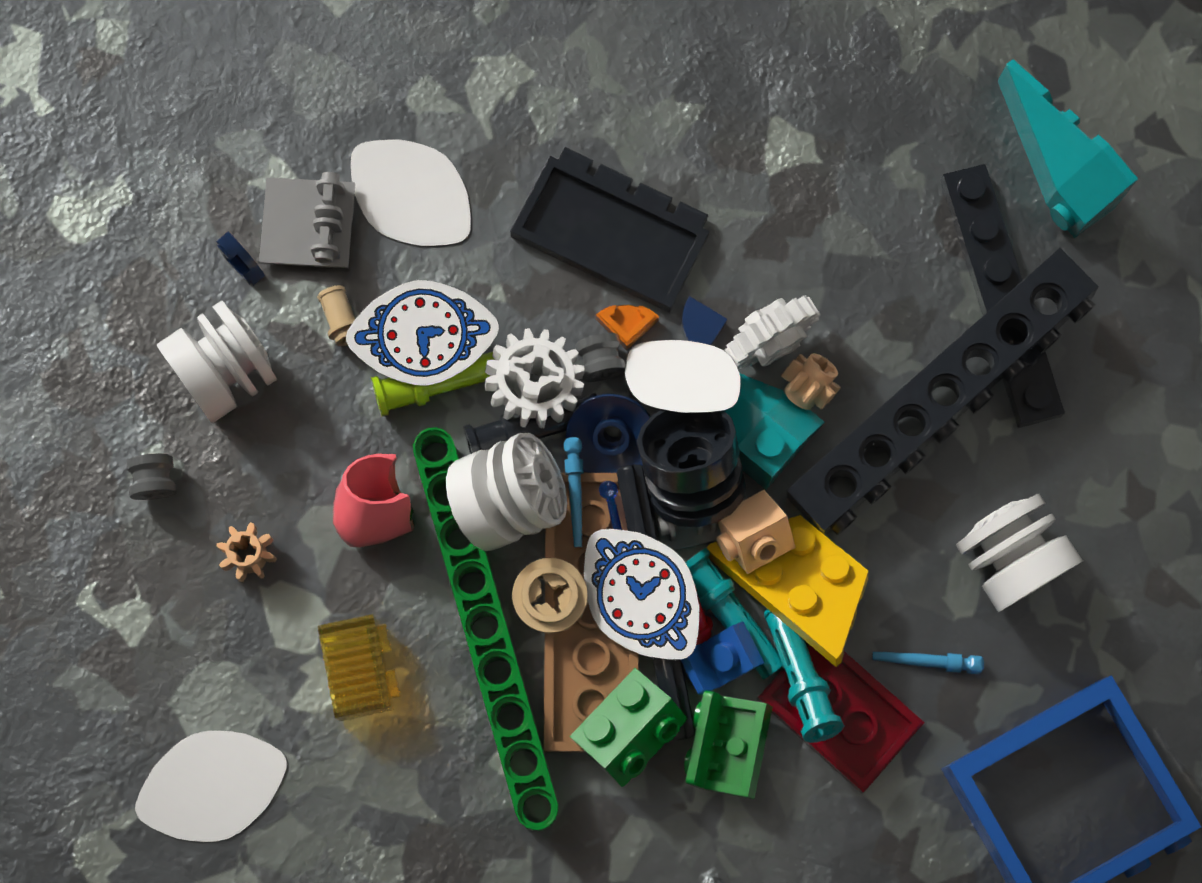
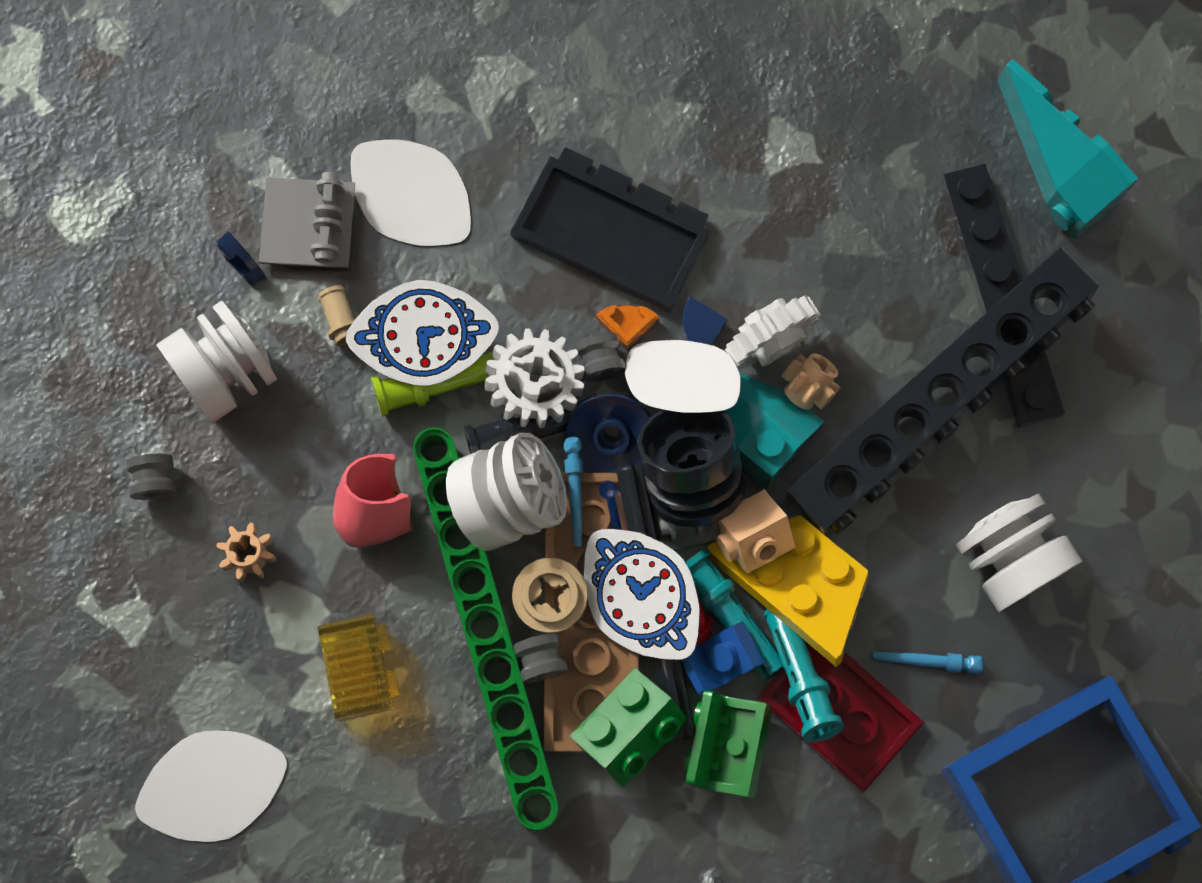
none -> dark grey wheel [513,633,568,684]

